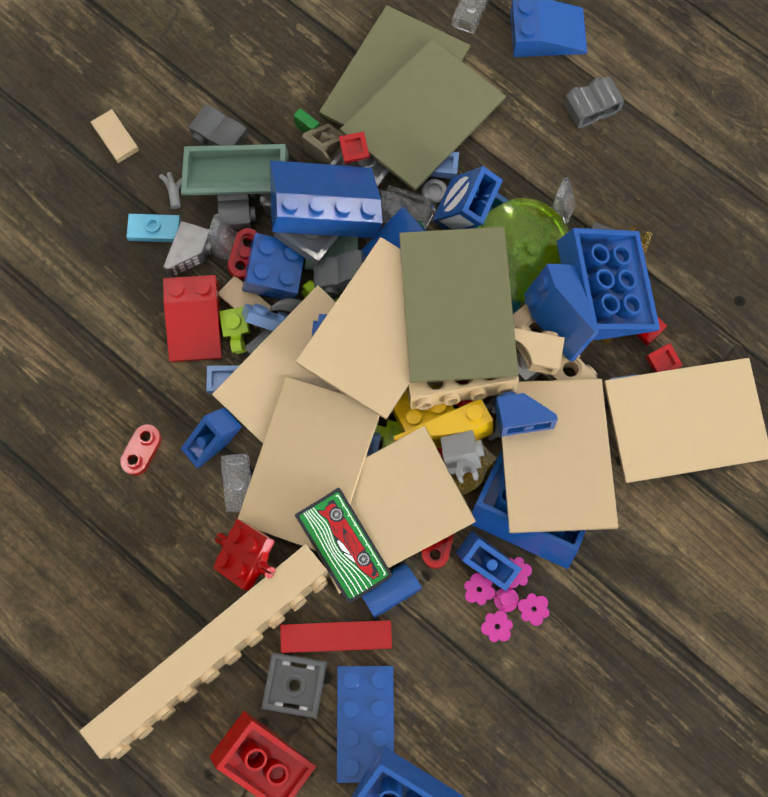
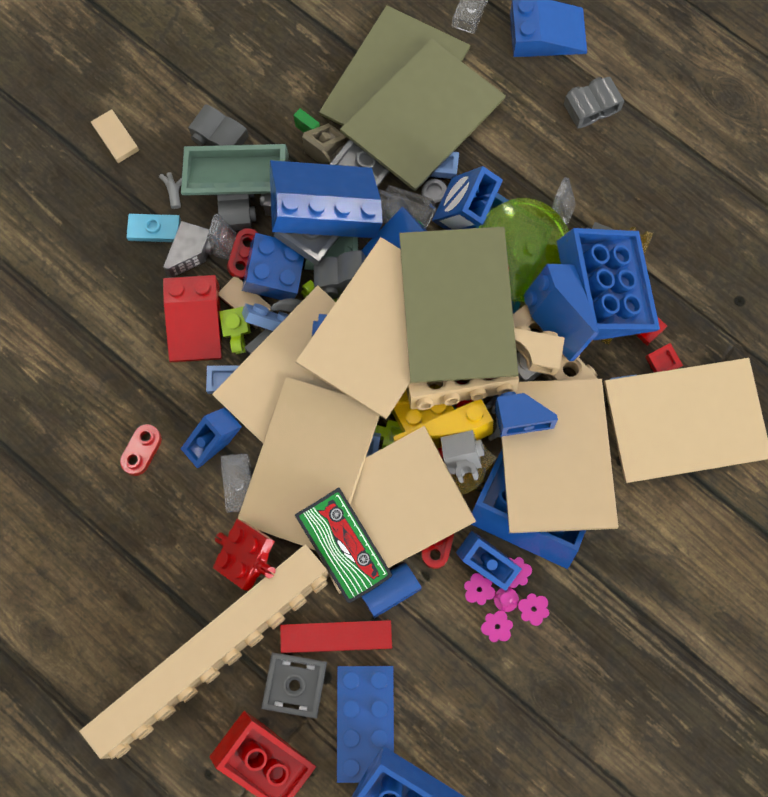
red plate [339,131,369,164] -> none

